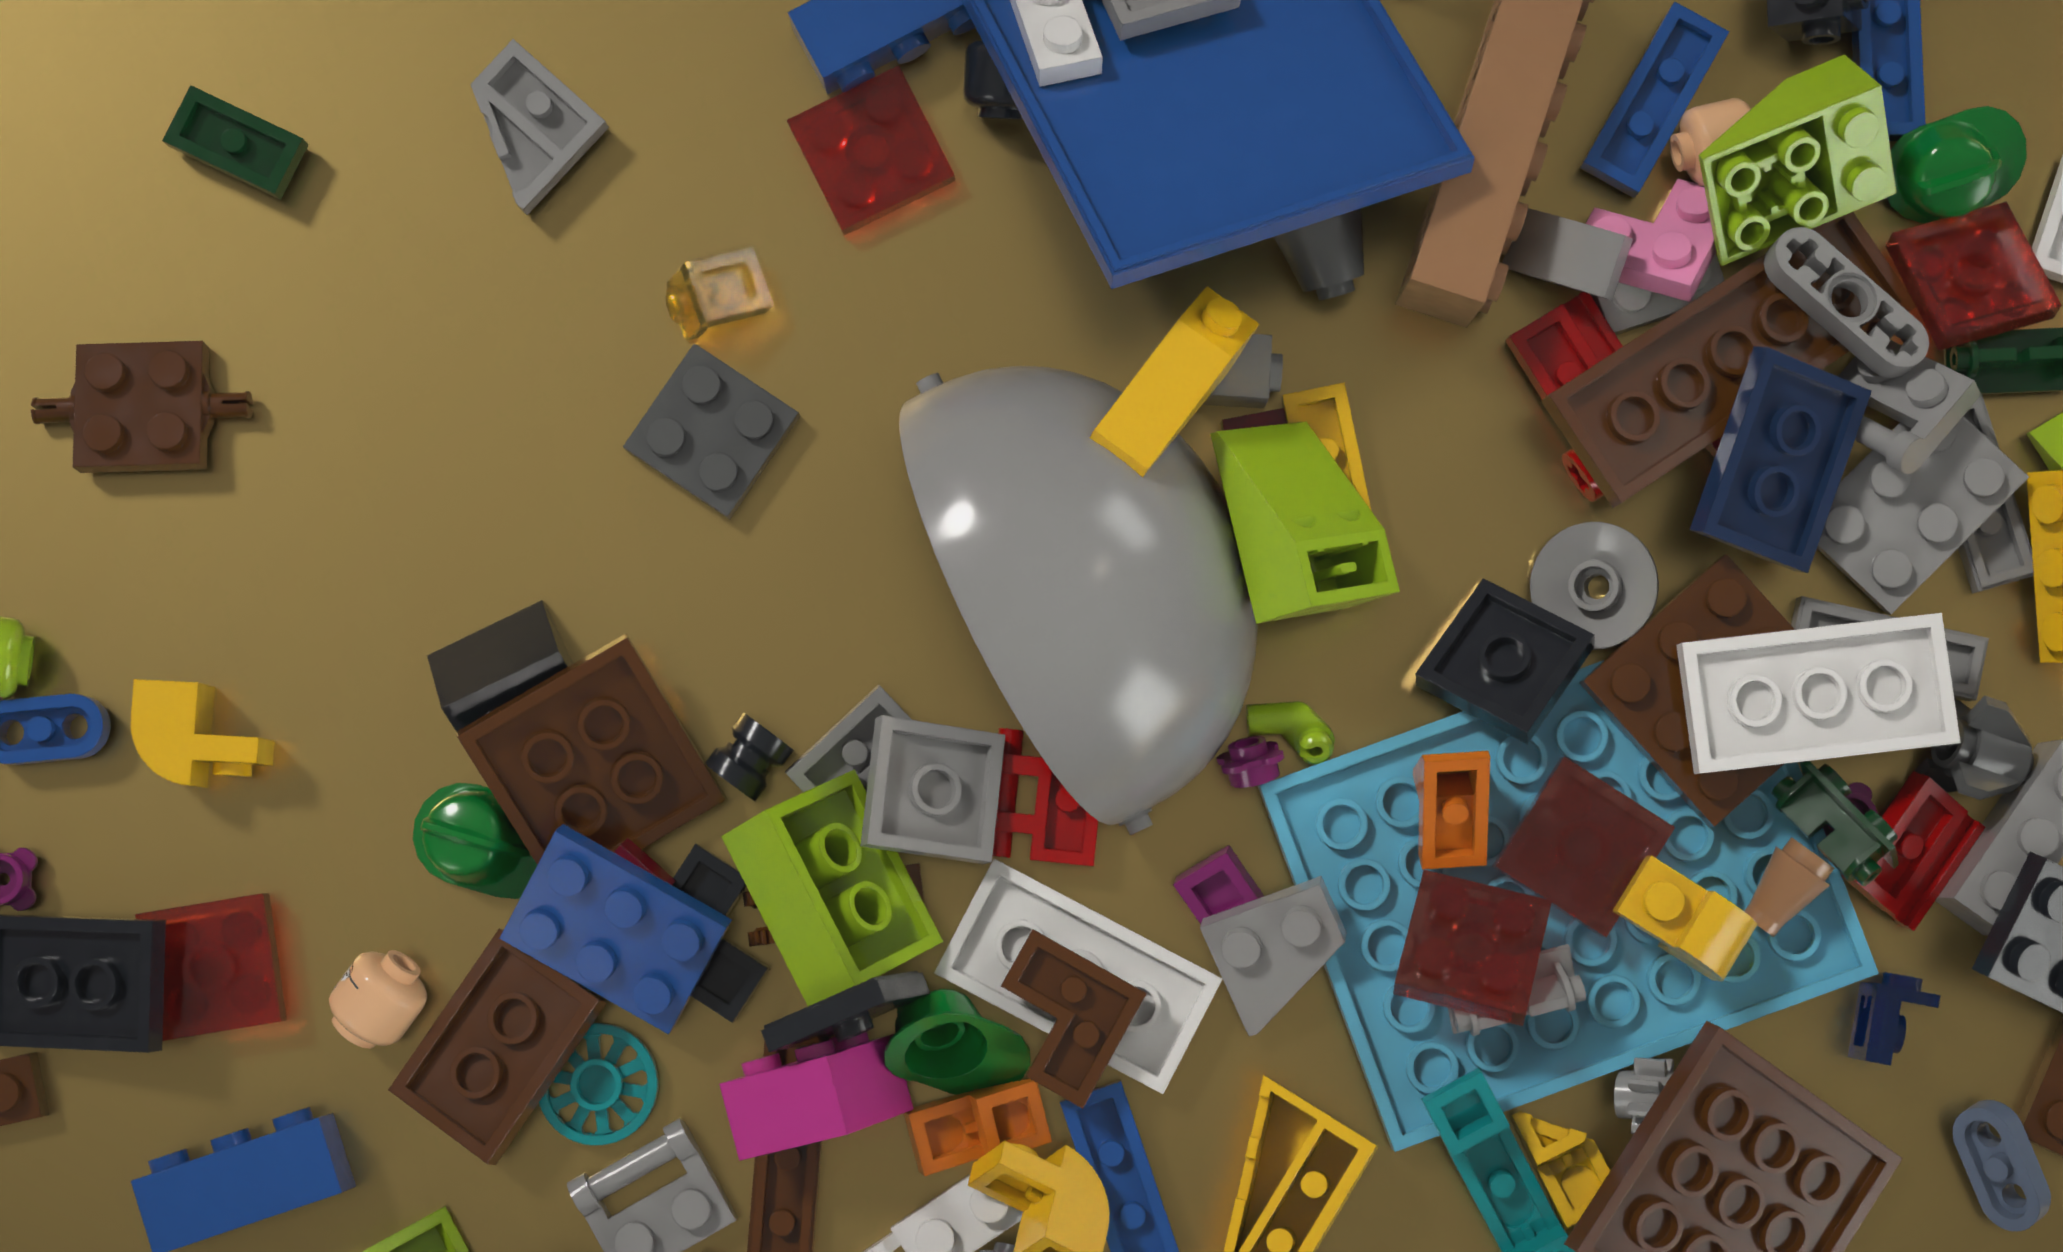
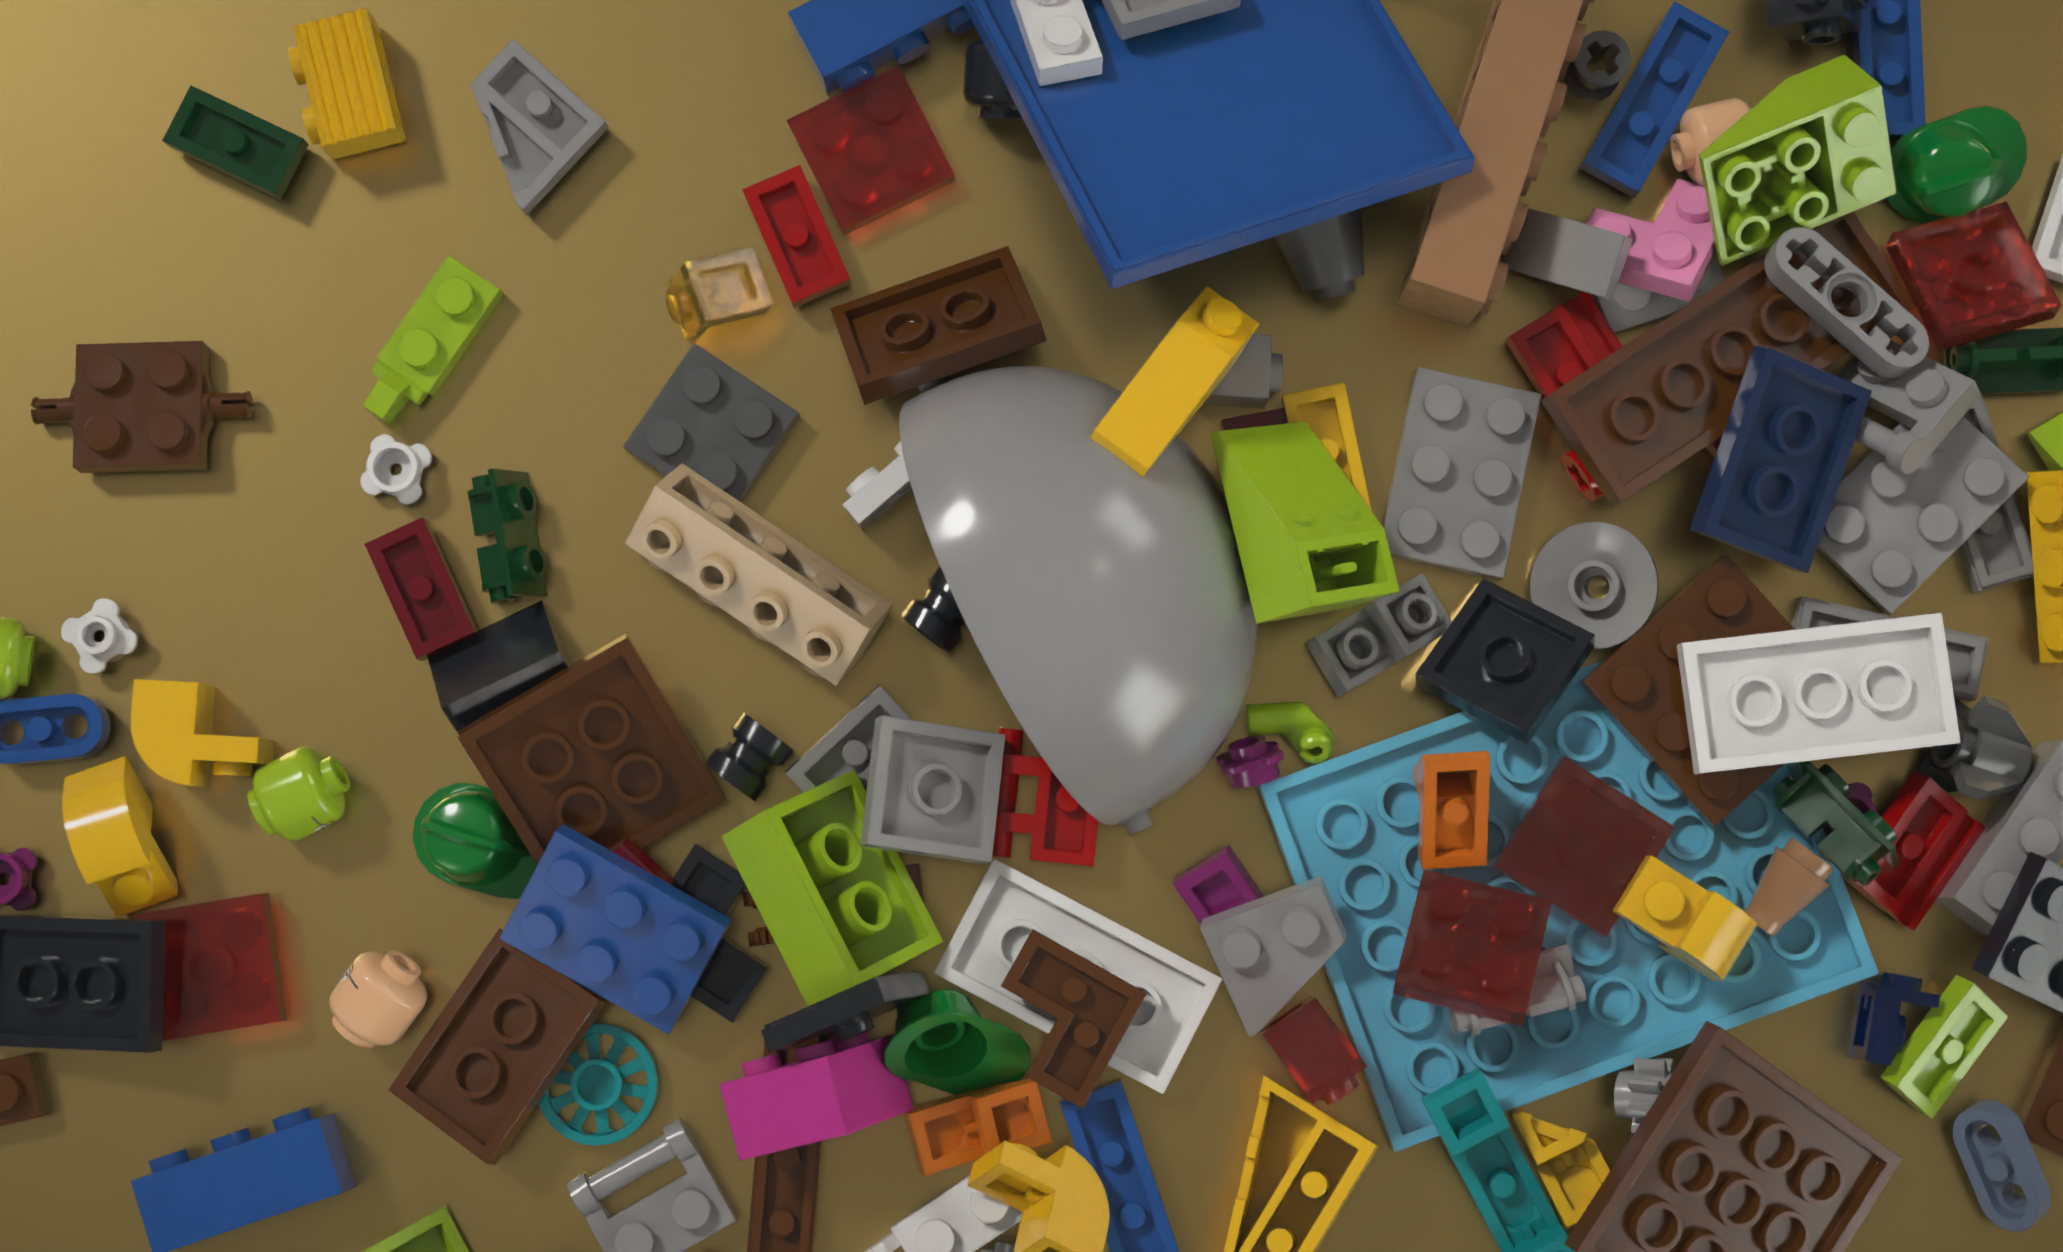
none -> white plate [61,598,138,674]
none -> yellow brick [62,756,178,918]
none -> lime head [247,746,350,842]
none -> yellow brick [288,8,406,159]
none -> white plate [360,434,432,505]
none -> lime hinge [362,255,504,425]
none -> dark red plate [364,517,479,661]
none -> dark green hinge [467,468,547,604]
none -> tan brick [625,463,893,686]
none -> red plate [742,165,851,308]
none -> reddish brown plate [830,246,1047,405]
none -> white plate [842,441,912,531]
none -> black wheel [900,565,966,654]
none -> clear red slope [1258,996,1367,1106]
none -> light grey slope [1305,574,1452,698]
none -> light grey plate [1382,367,1541,581]
none -> dark grey bush [1564,30,1631,102]
none -> lime plate [1880,975,2009,1119]

